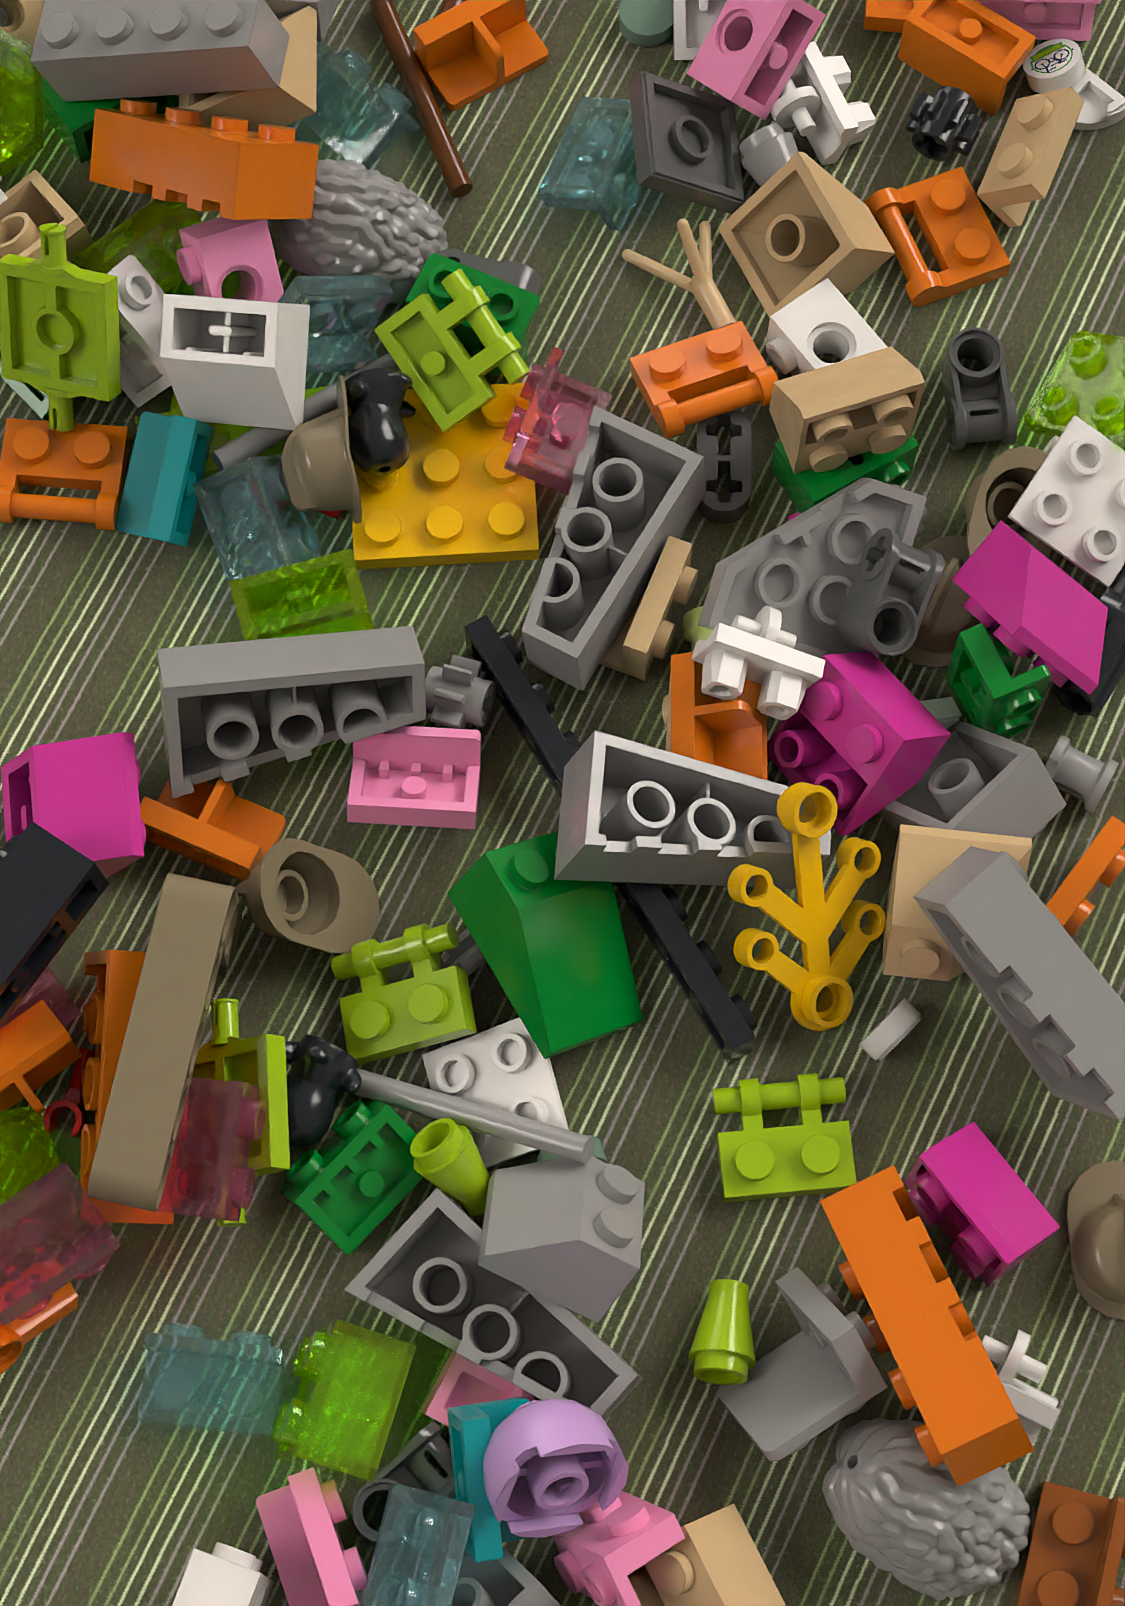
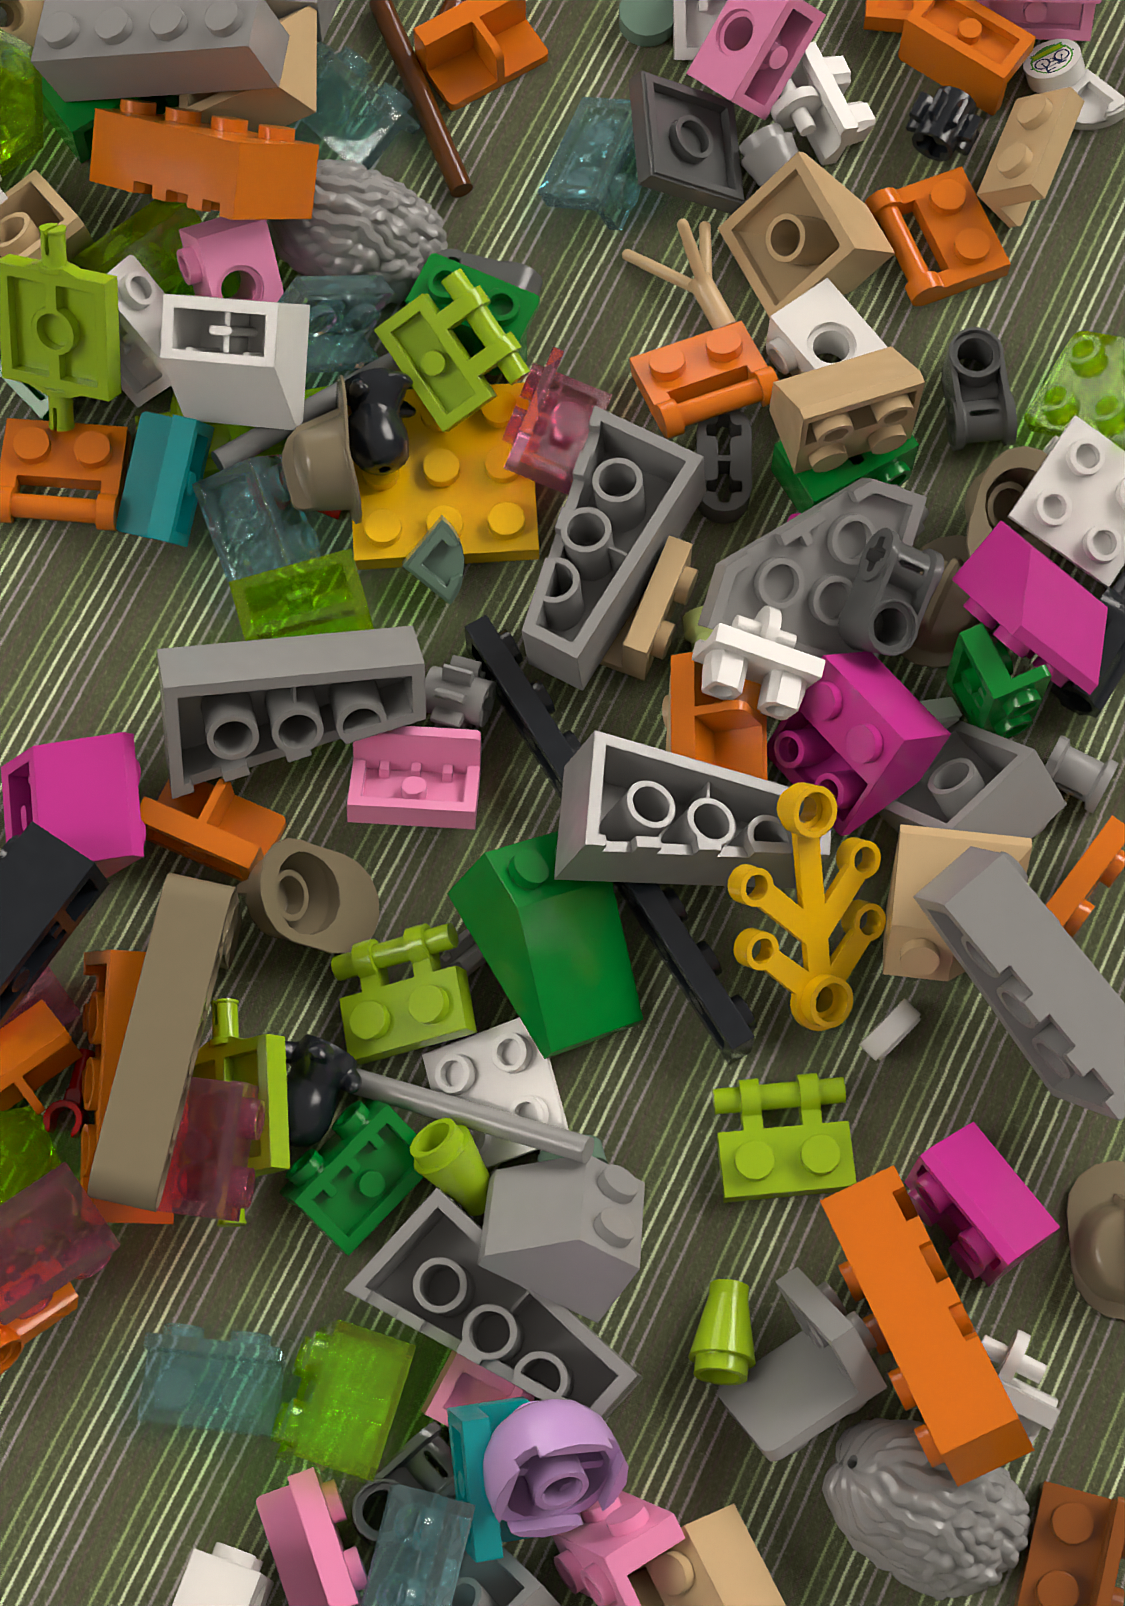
none -> sand green tile [402,515,465,605]

